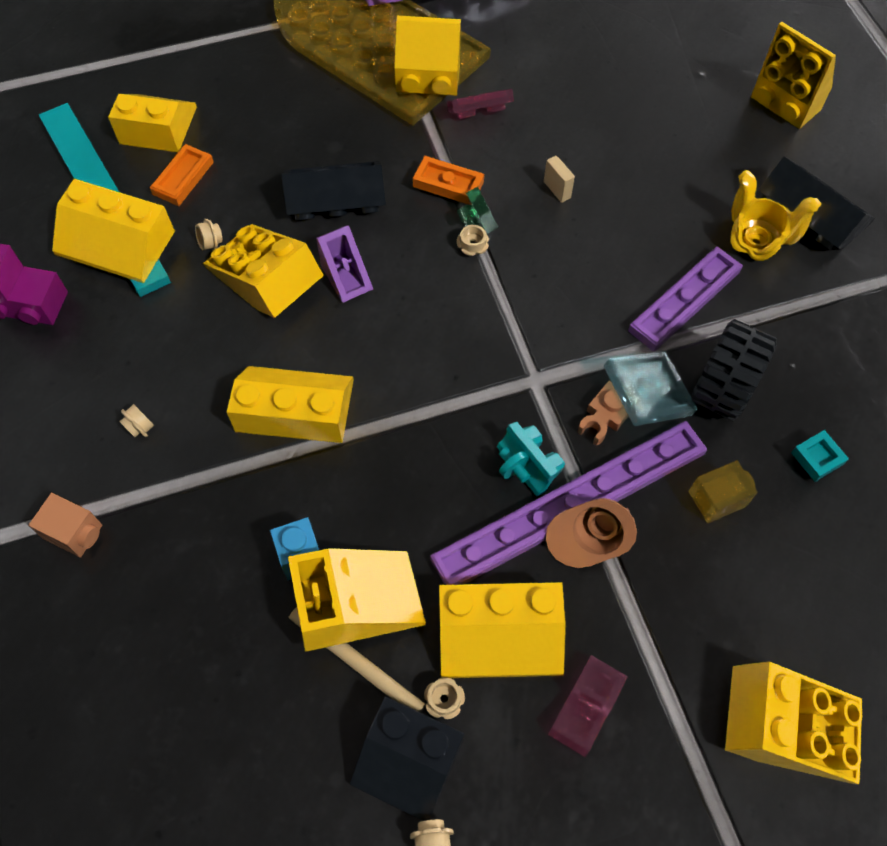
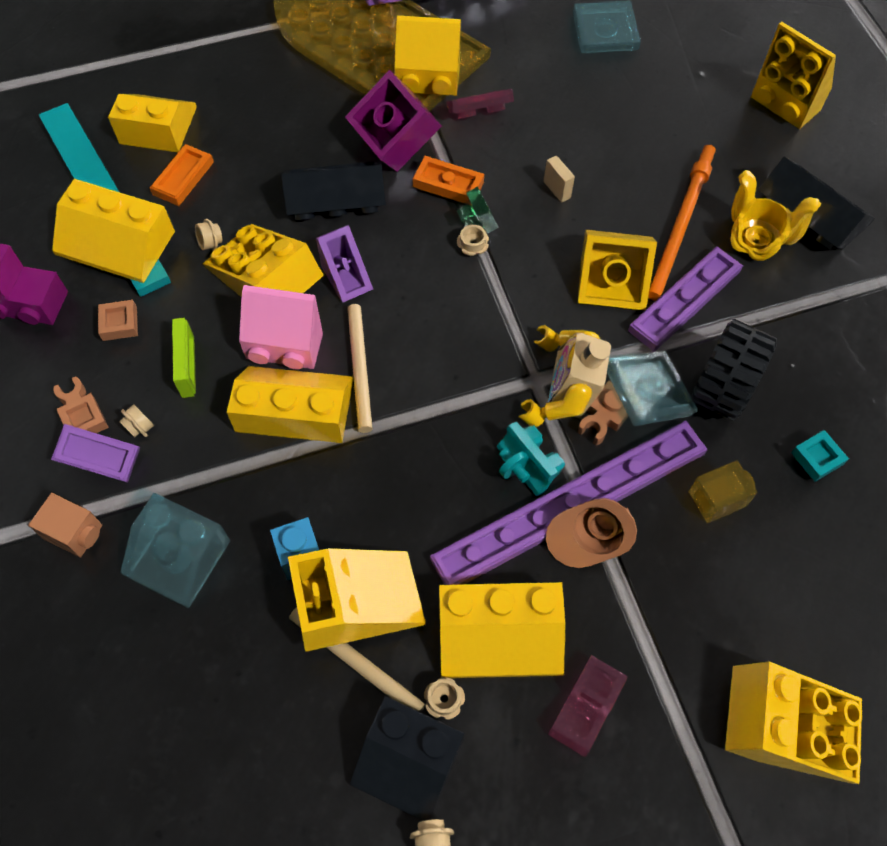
none -> medium lavender tile [51,424,140,483]
none -> nougat plate [54,376,109,433]
none -> nougat plate [98,300,138,341]
none -> clear light blue slope [121,493,230,608]
none -> lime tile [172,318,196,398]
none -> bright pink slope [239,285,323,369]
none -> magenta brick [345,70,442,172]
none -> tan bar [347,304,373,433]
none -> torso [519,325,611,427]
none -> clear light blue tile [573,1,641,53]
none -> yellow slope [578,230,657,310]
none -> orange bar [648,145,716,301]

